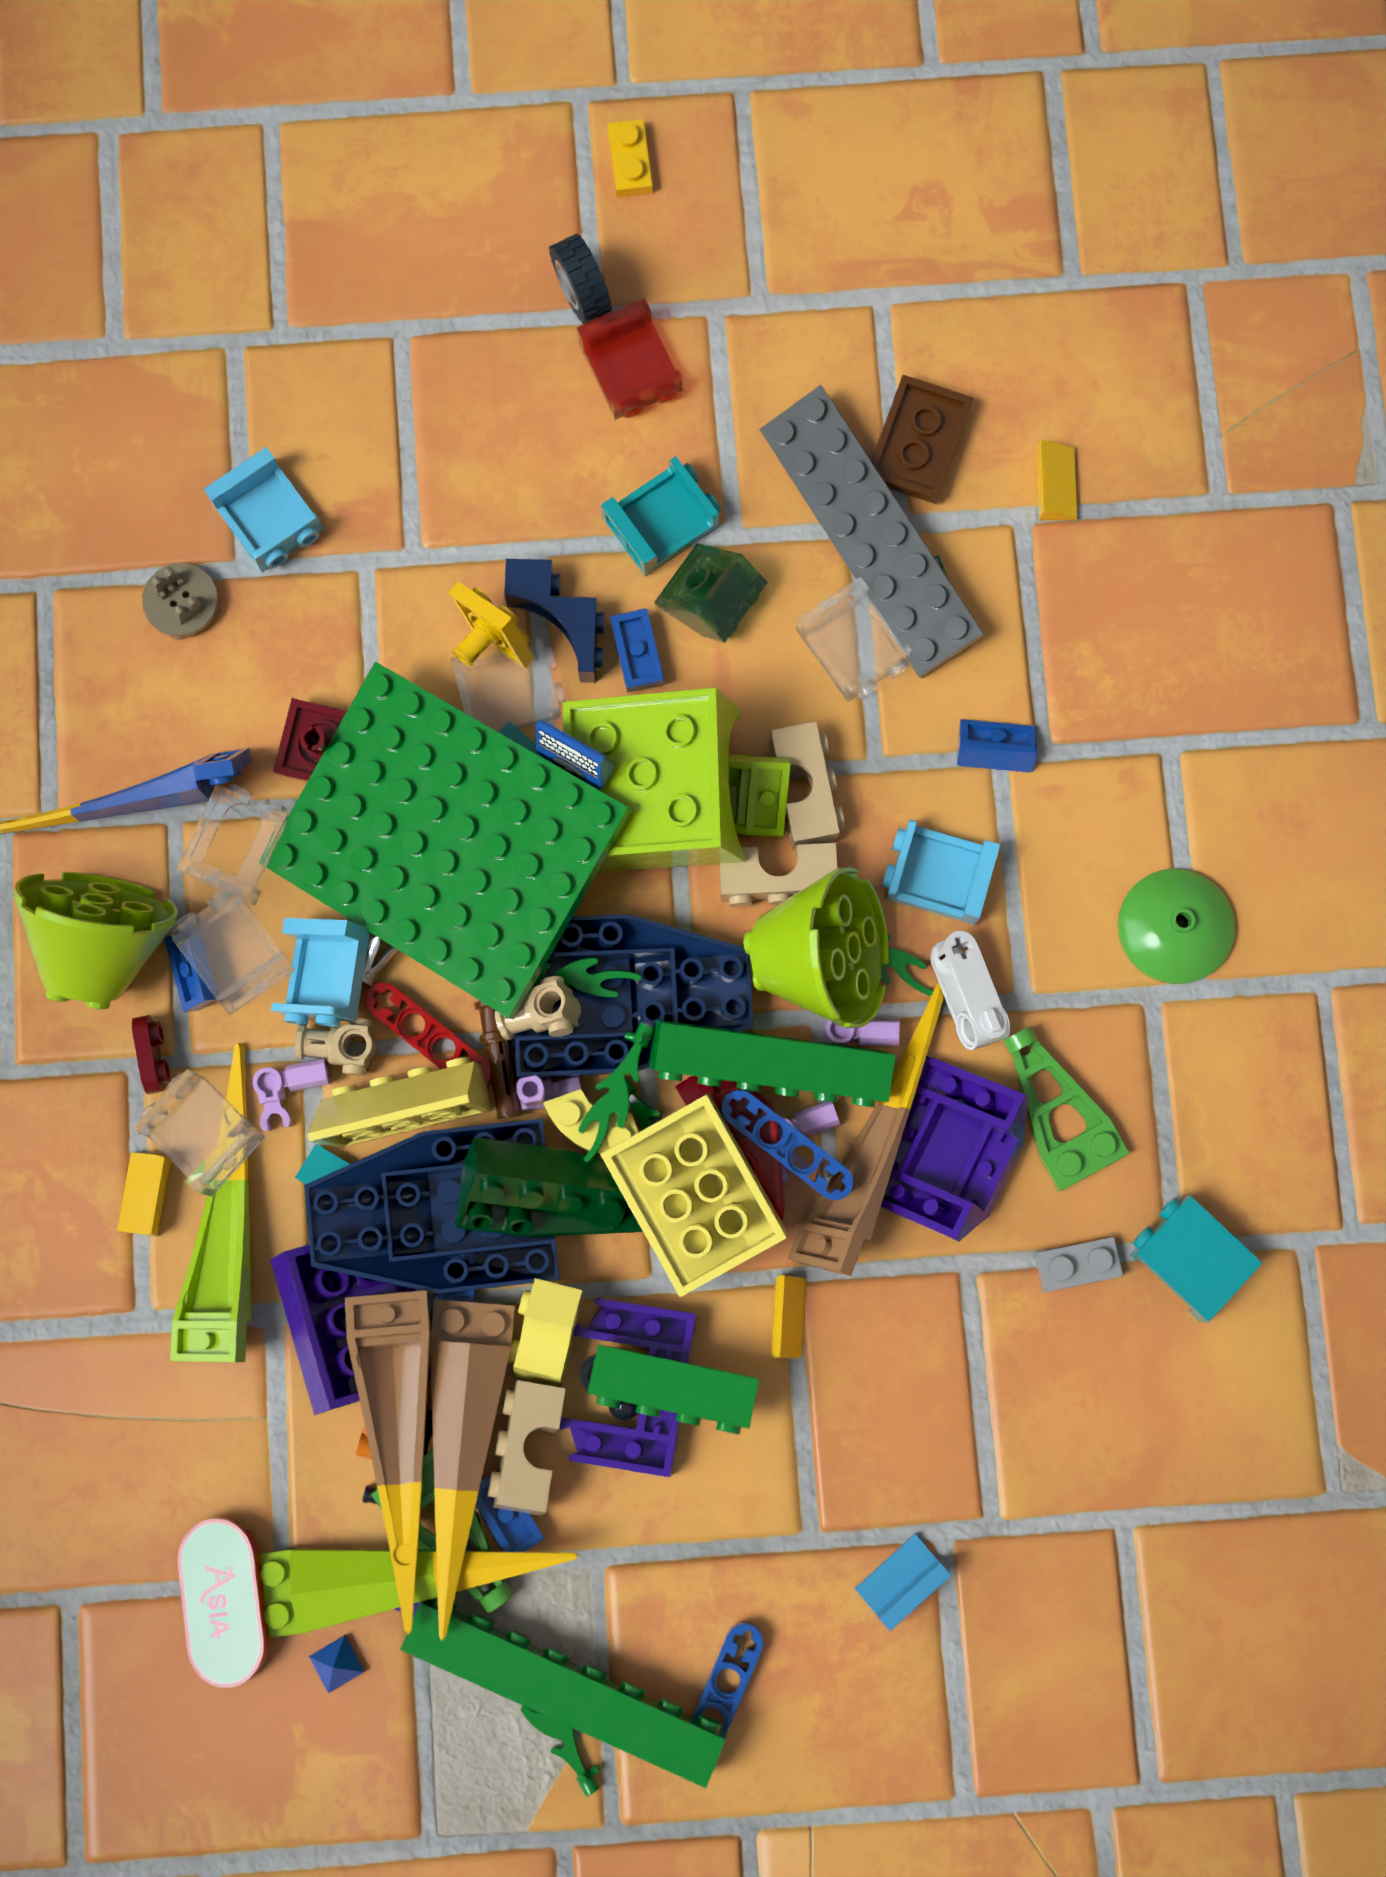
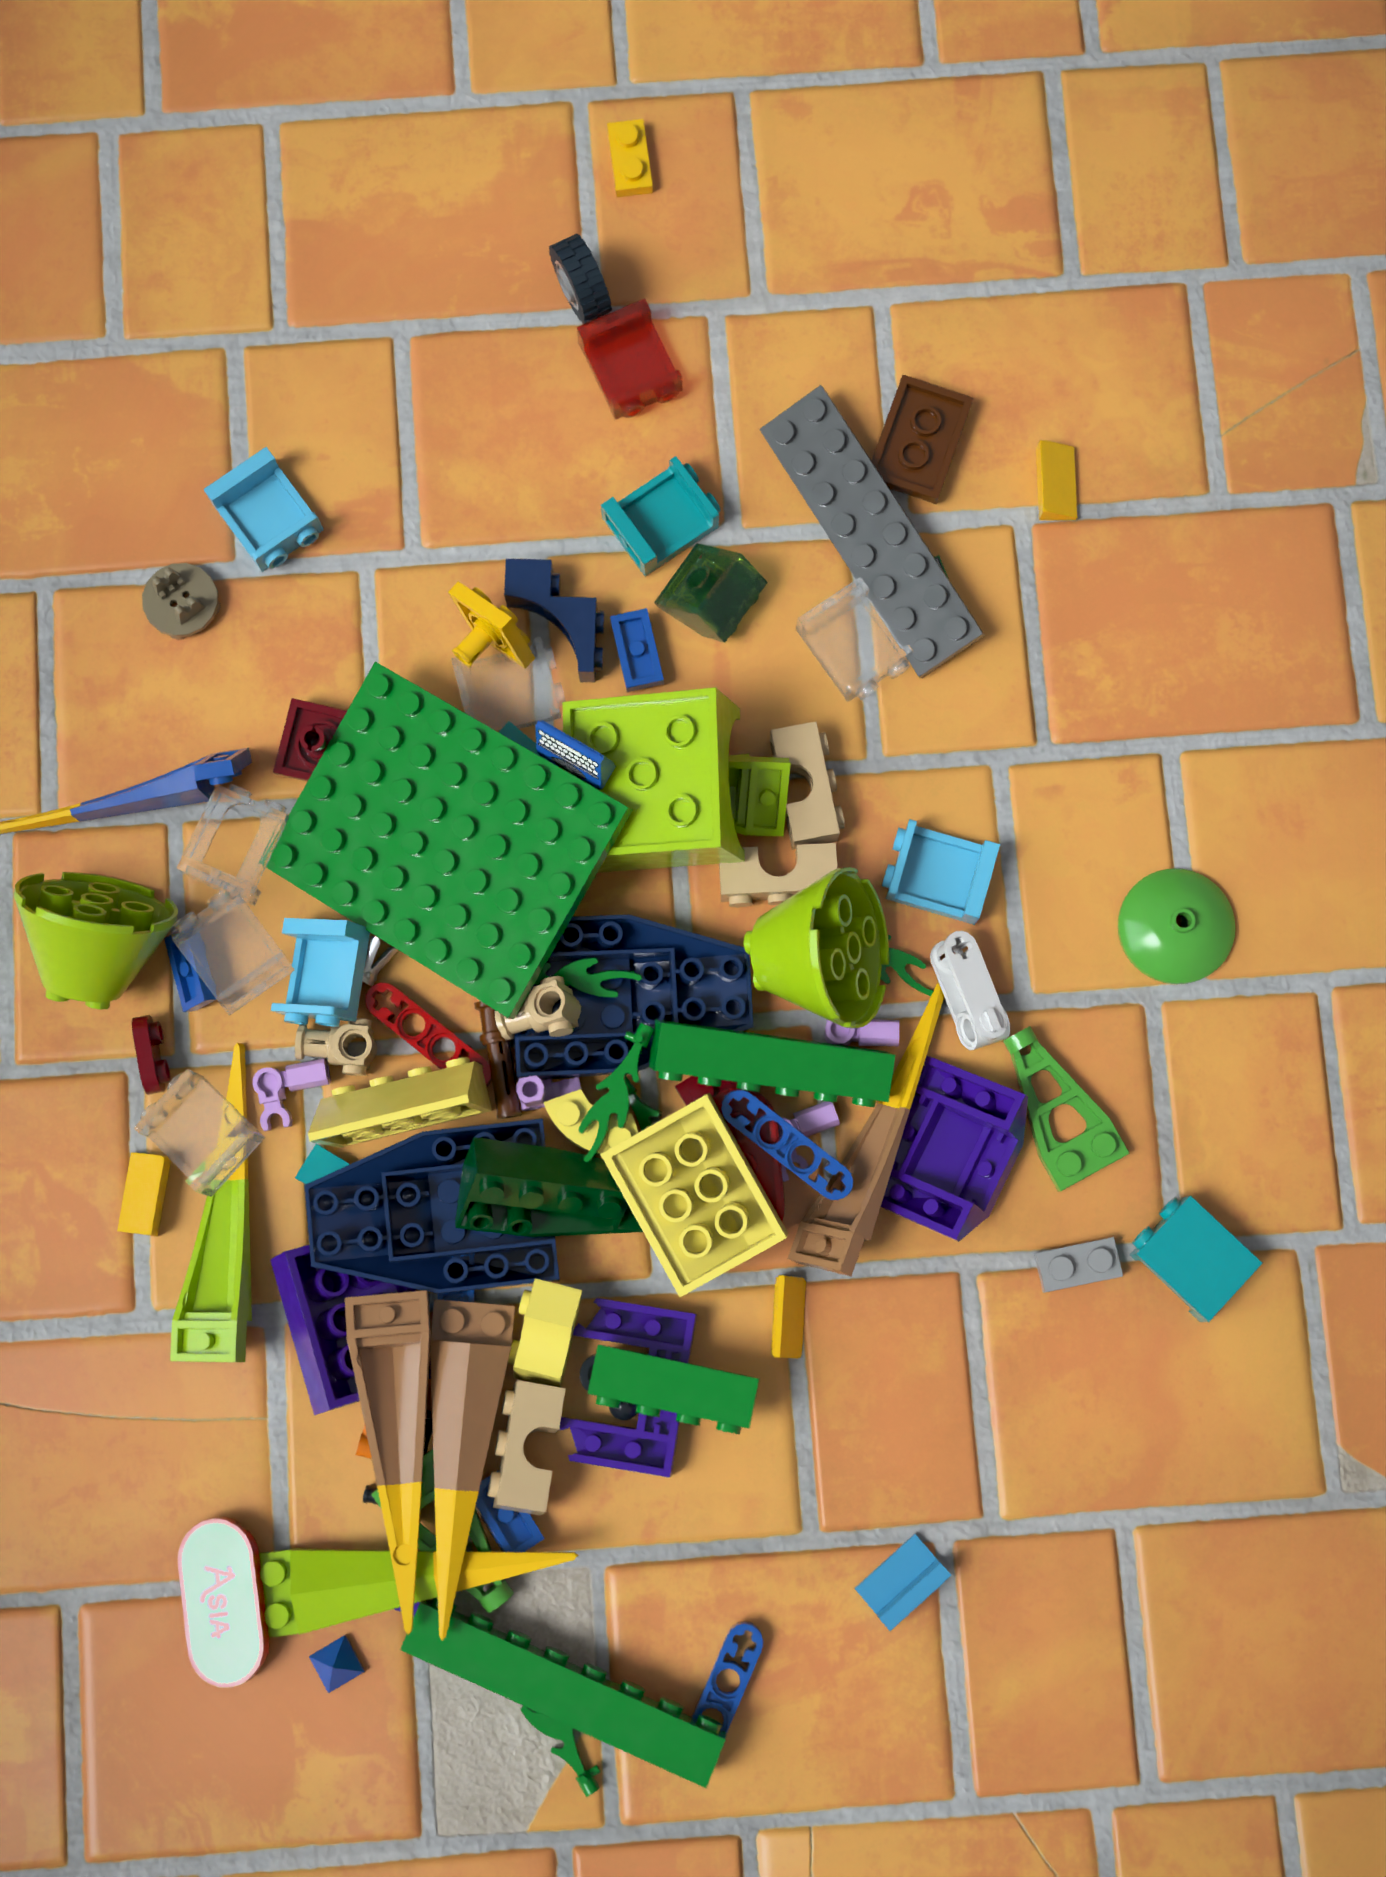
blue slope [957,719,1037,773] -> none

